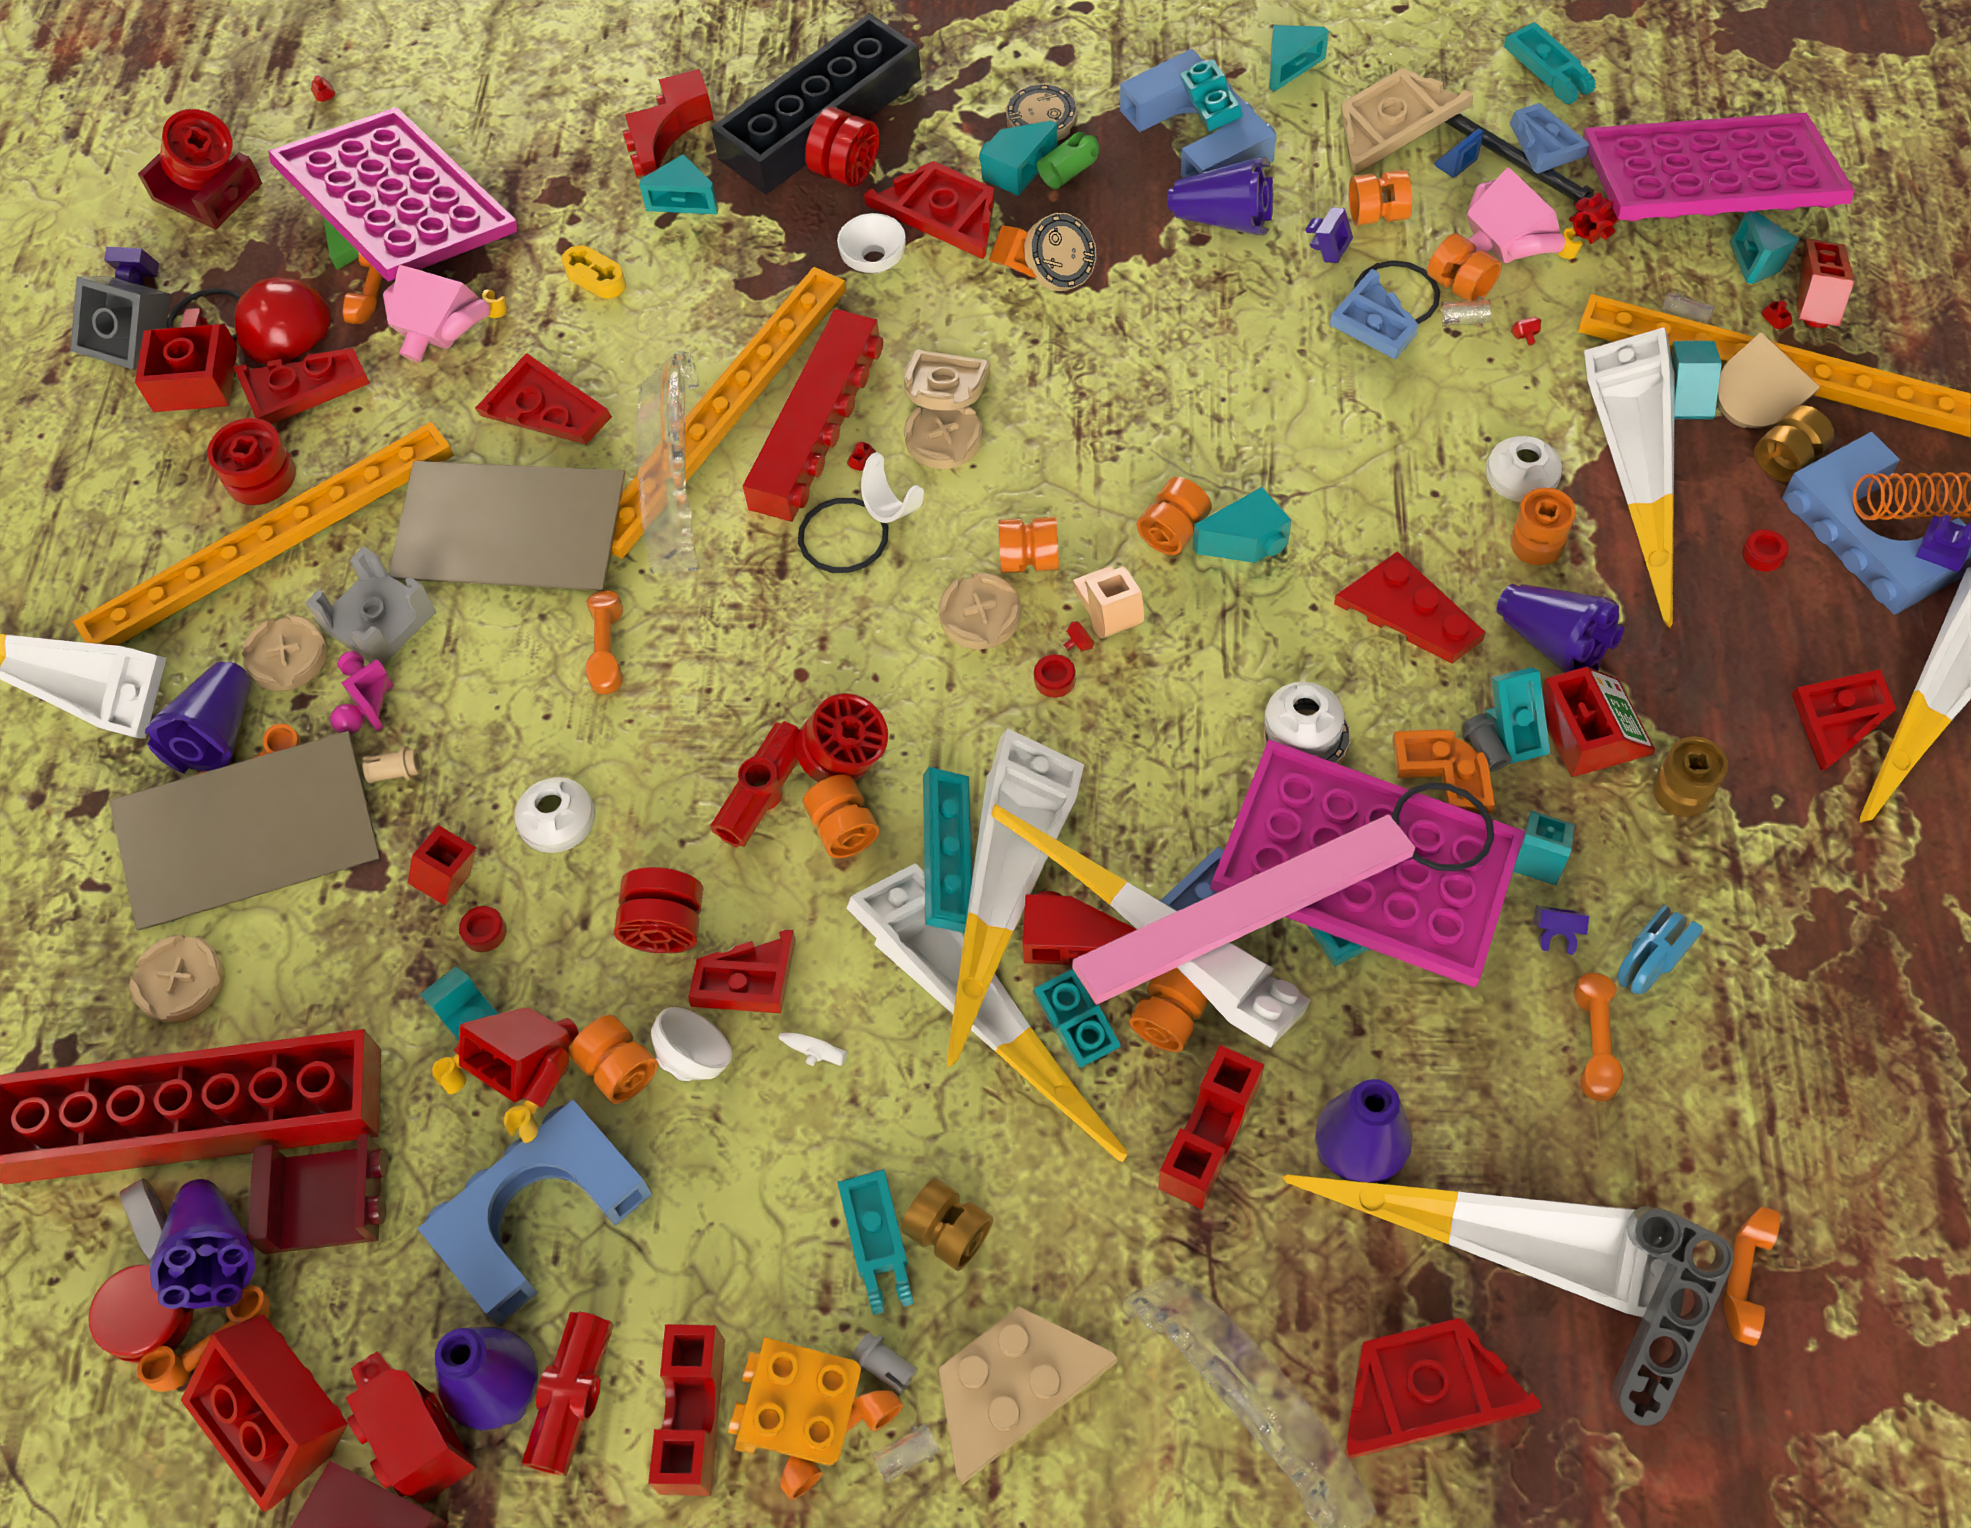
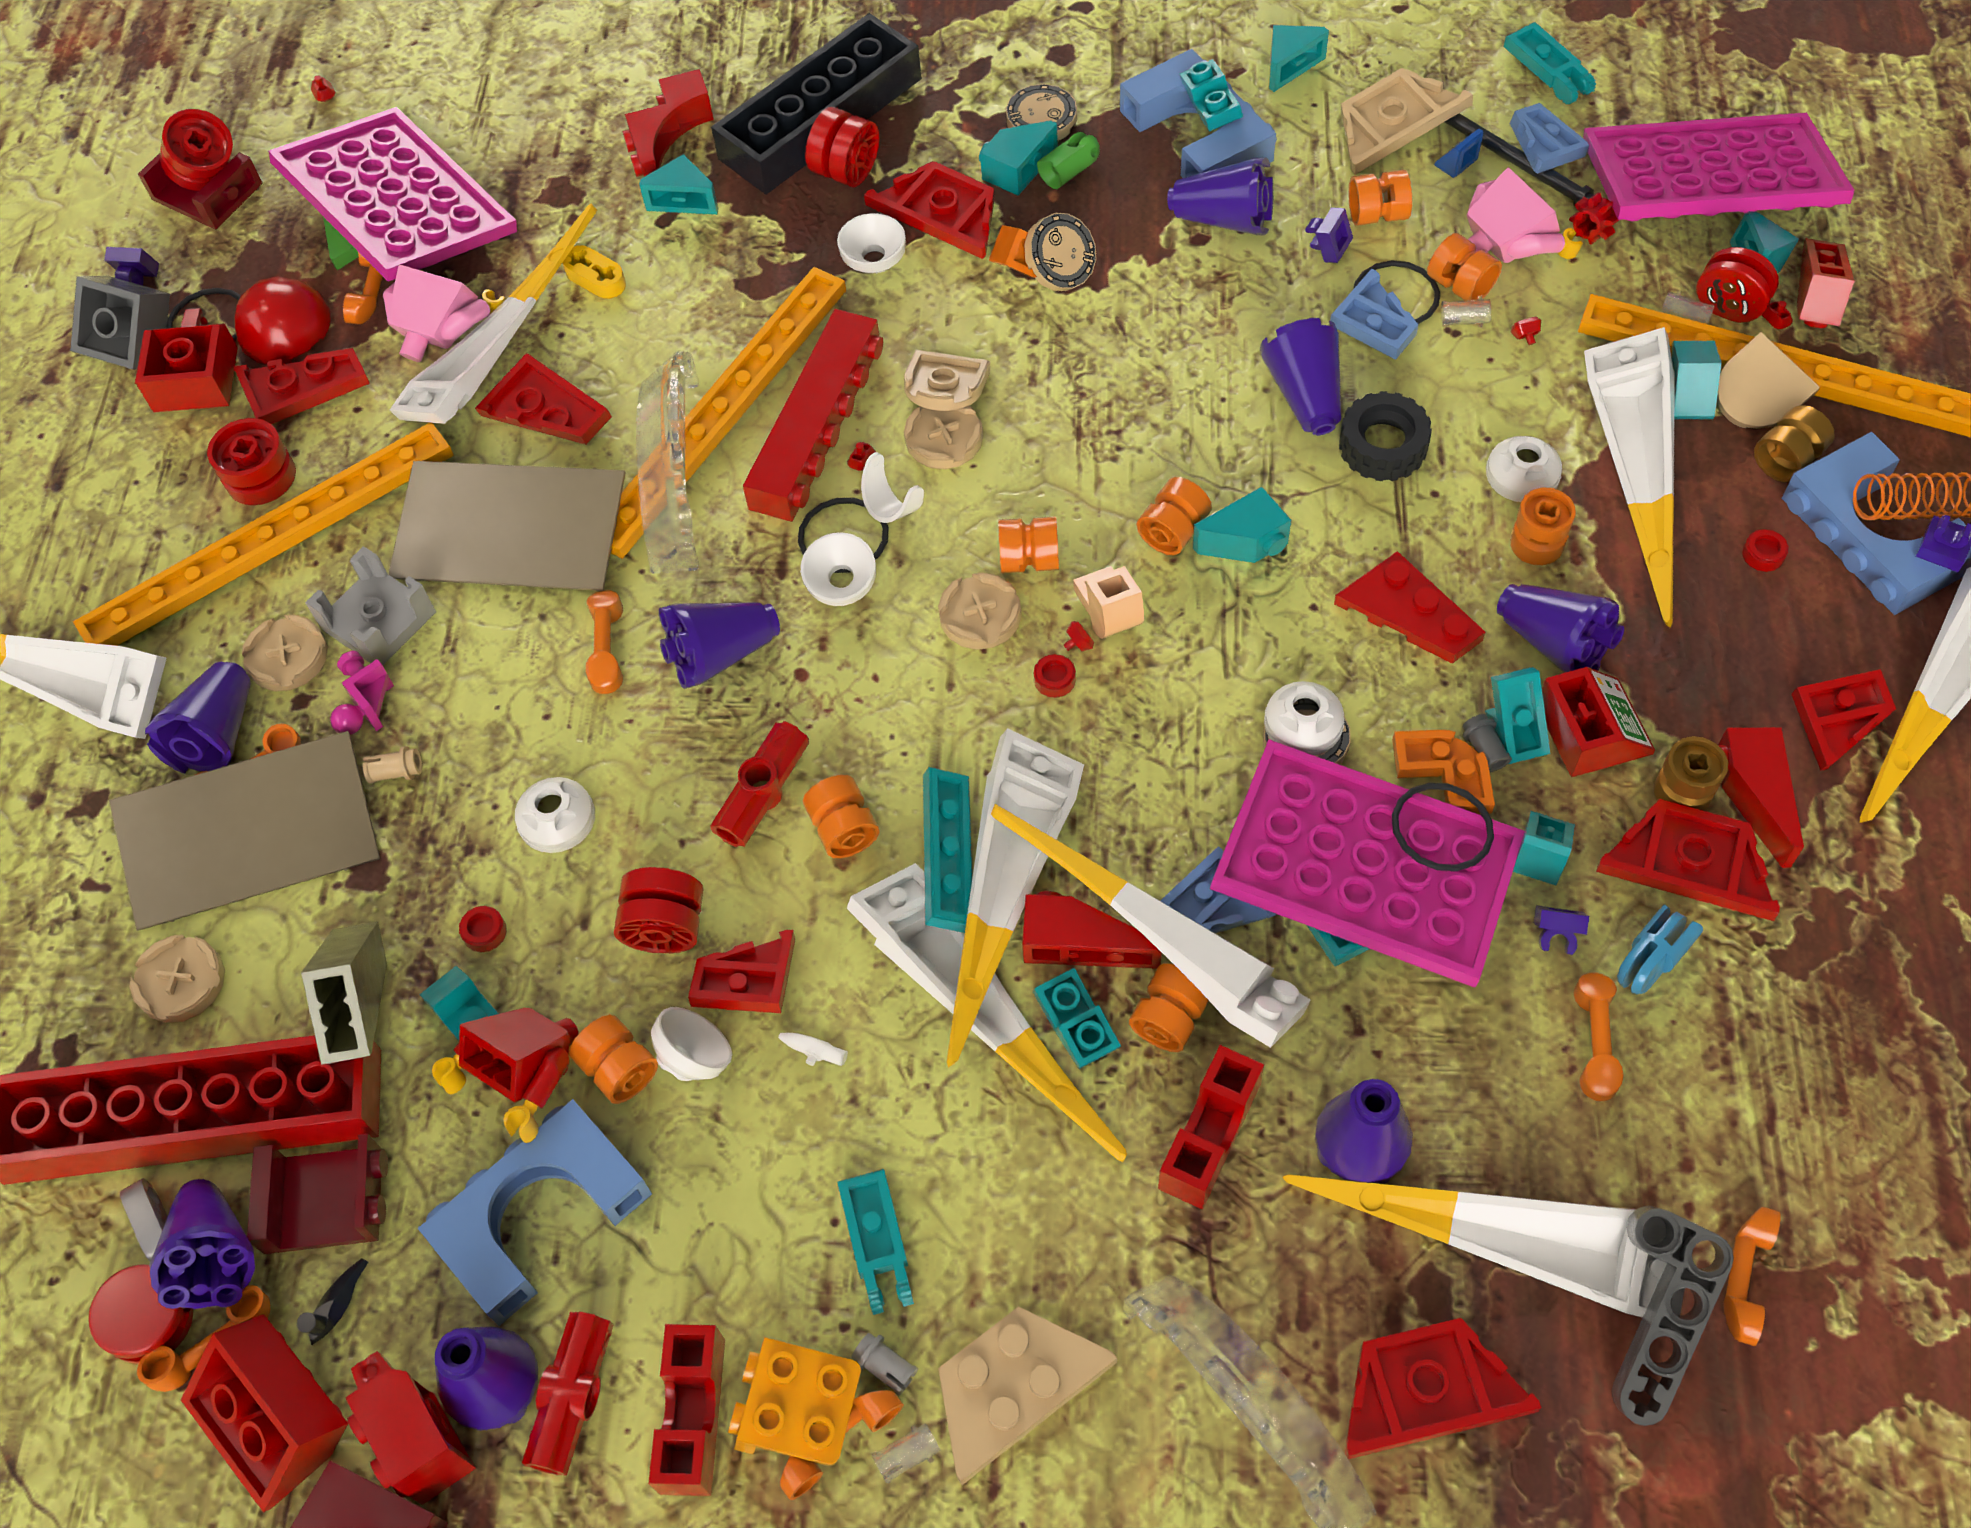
red brick [407,825,476,906] -> none
red wheel [795,693,888,782] -> none
pearl gold wheel [900,1178,993,1271] -> none
bright pink tile [1072,814,1416,1005] -> none
none -> black bar [297,1258,369,1345]
none -> olive slope [301,921,387,1065]
none -> white plate [390,203,597,424]
none -> dark purple cone [659,602,780,689]
none -> white piece [801,532,876,606]
none -> dark purple cone [1260,318,1342,436]
none -> black tyre [1339,391,1432,482]
none -> red wing [1596,799,1780,921]
none -> red head [1696,247,1779,323]
none -> red slope [1718,727,1804,868]

